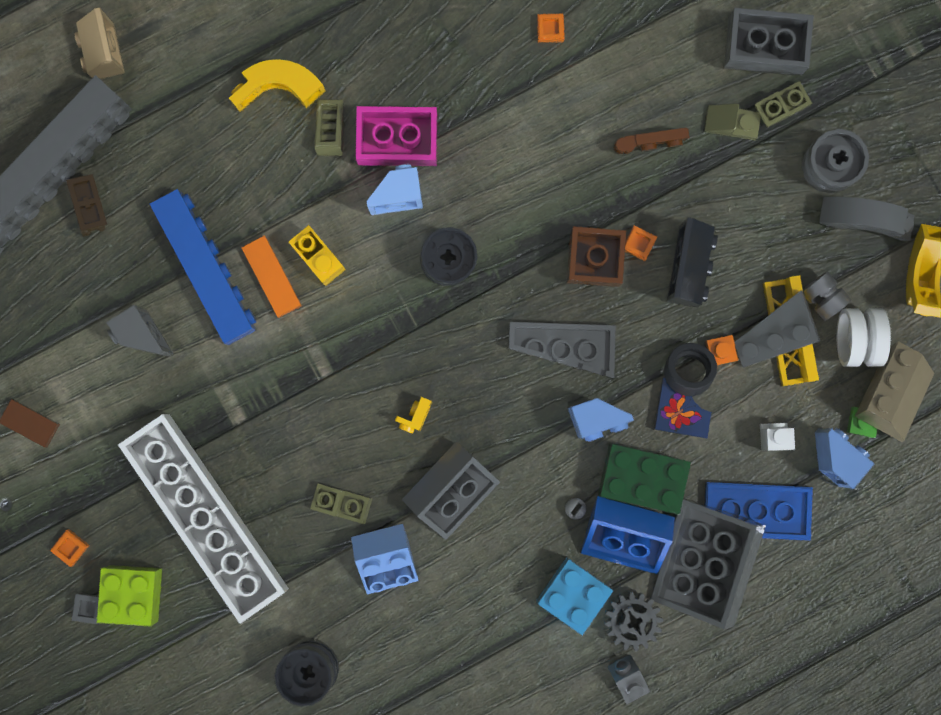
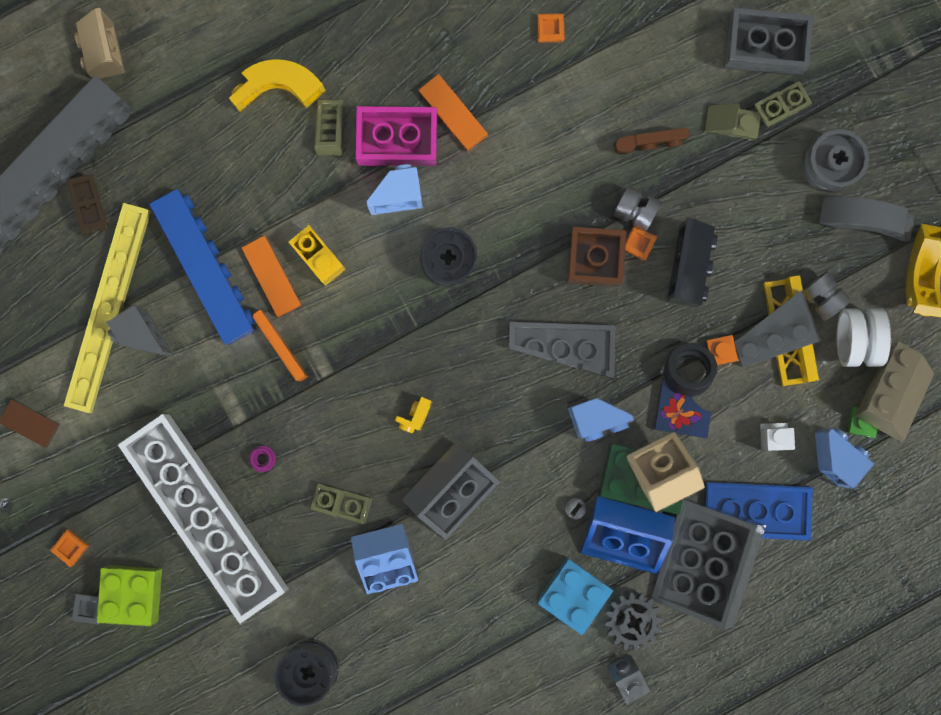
none -> light yellow plate [64,203,151,413]
none -> magenta plate [249,446,276,472]
none -> orange tile [253,309,308,382]
none -> orange tile [418,74,488,152]
none -> flat silver wheel [613,185,661,231]
none -> tan slope [626,432,705,512]

